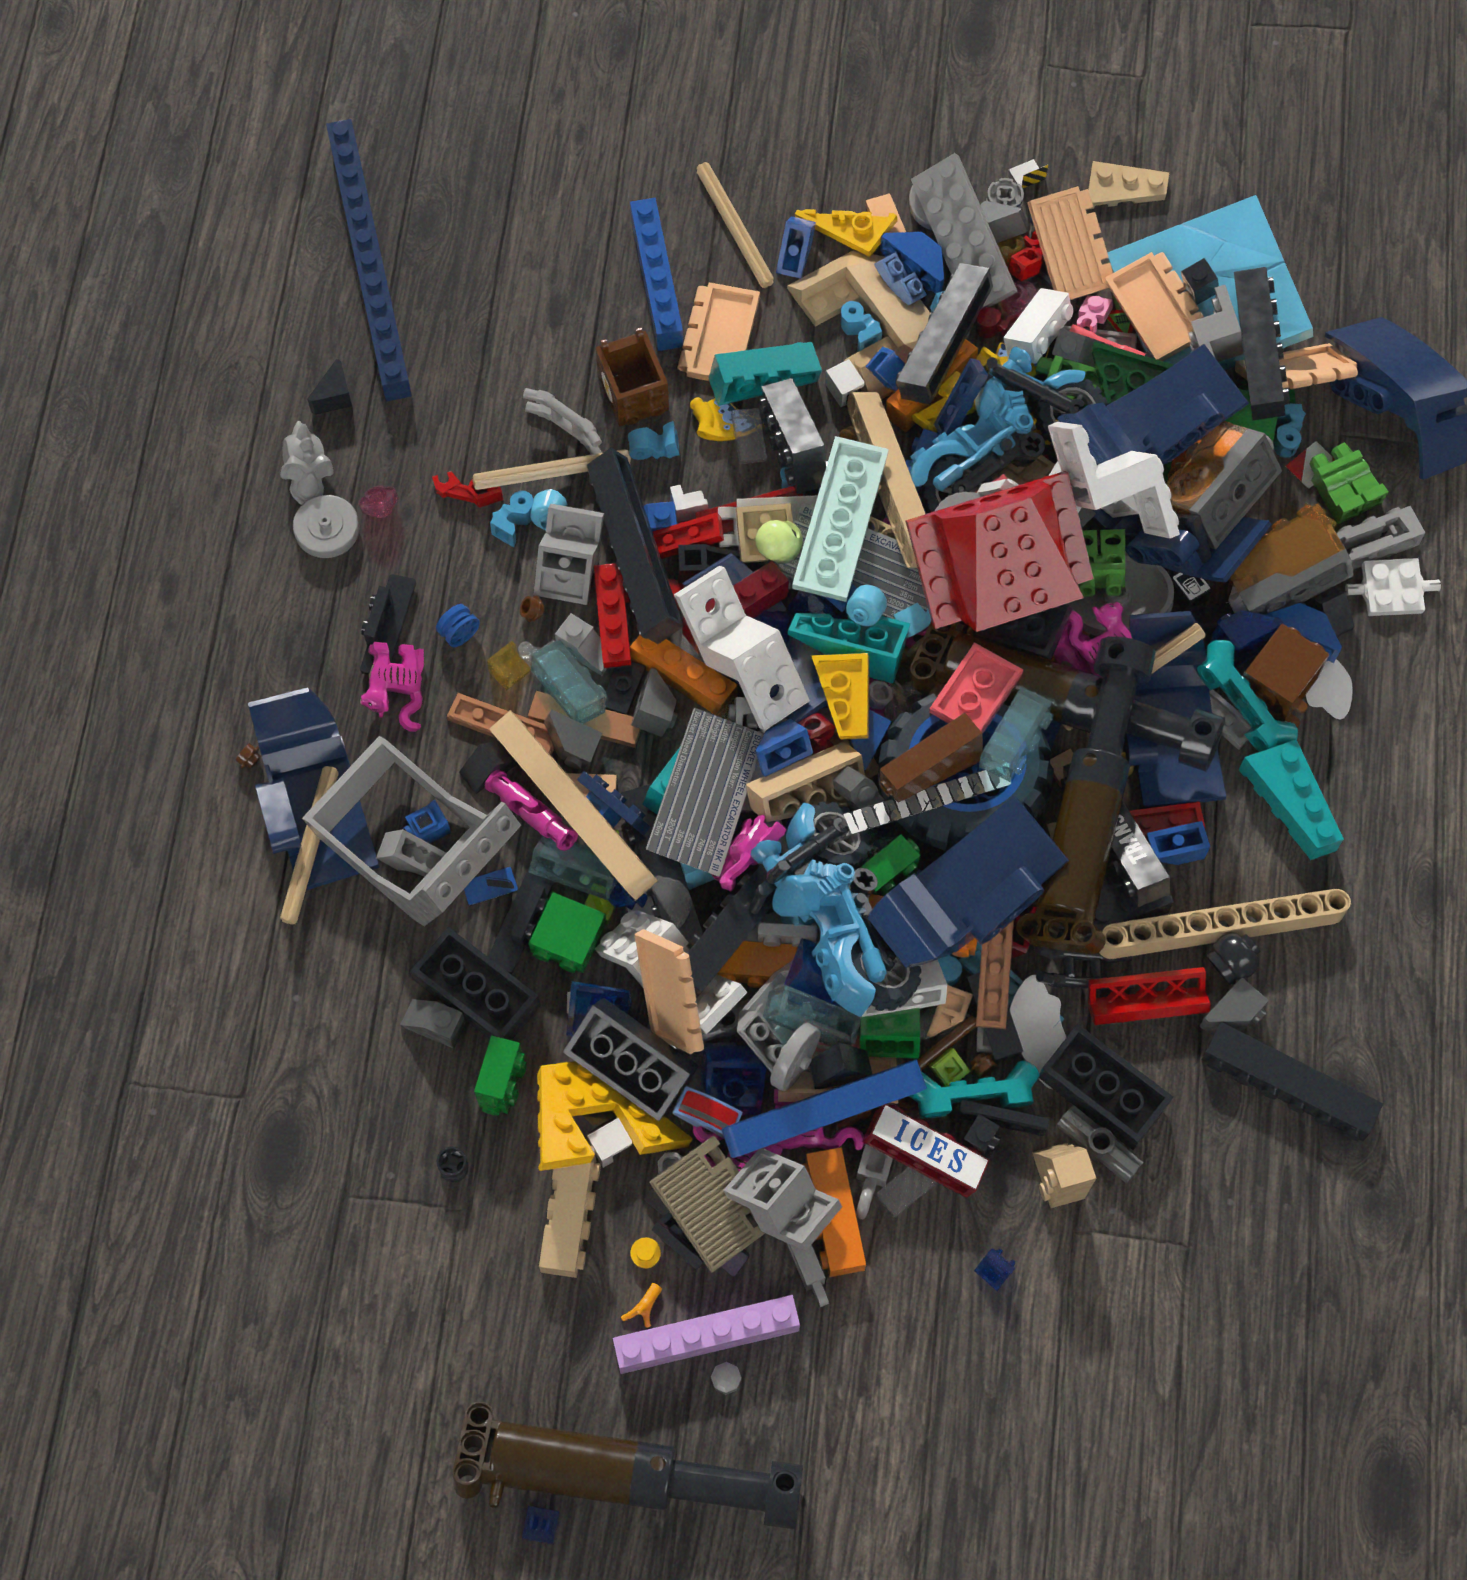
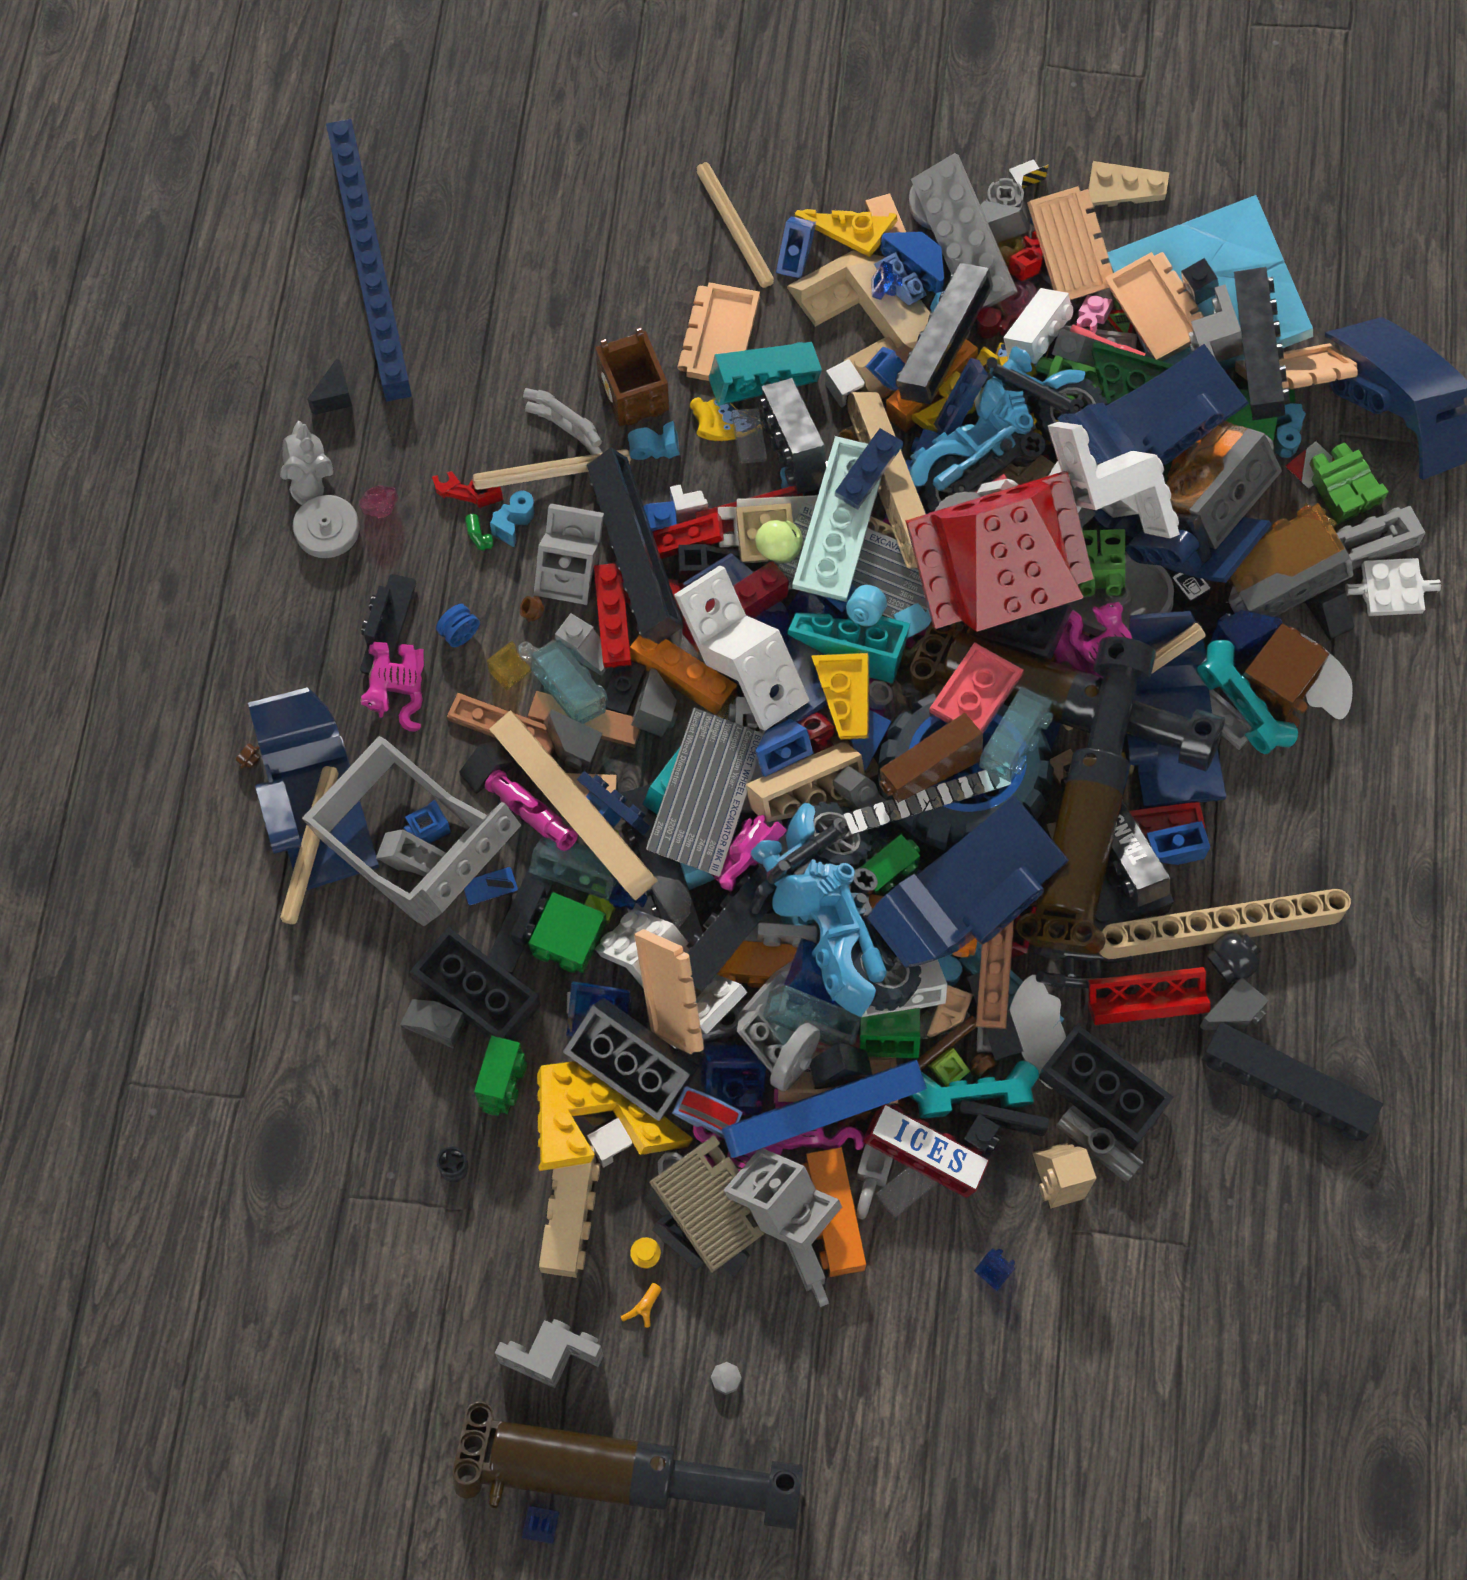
medium azure head [530,489,568,530] -> none
lavender brick [613,1295,800,1374] -> none
blue brick [630,198,683,351] -> none
dark azure leg [841,301,882,352] -> none
teal wedge [1239,740,1344,860] -> none
blue slope [1259,603,1342,663] -> none
none -> green arm [465,514,494,551]
none -> light grey bracket [495,1319,603,1388]
none -> dark blue plate [835,428,903,510]
none -> clear blue tile [871,261,903,300]

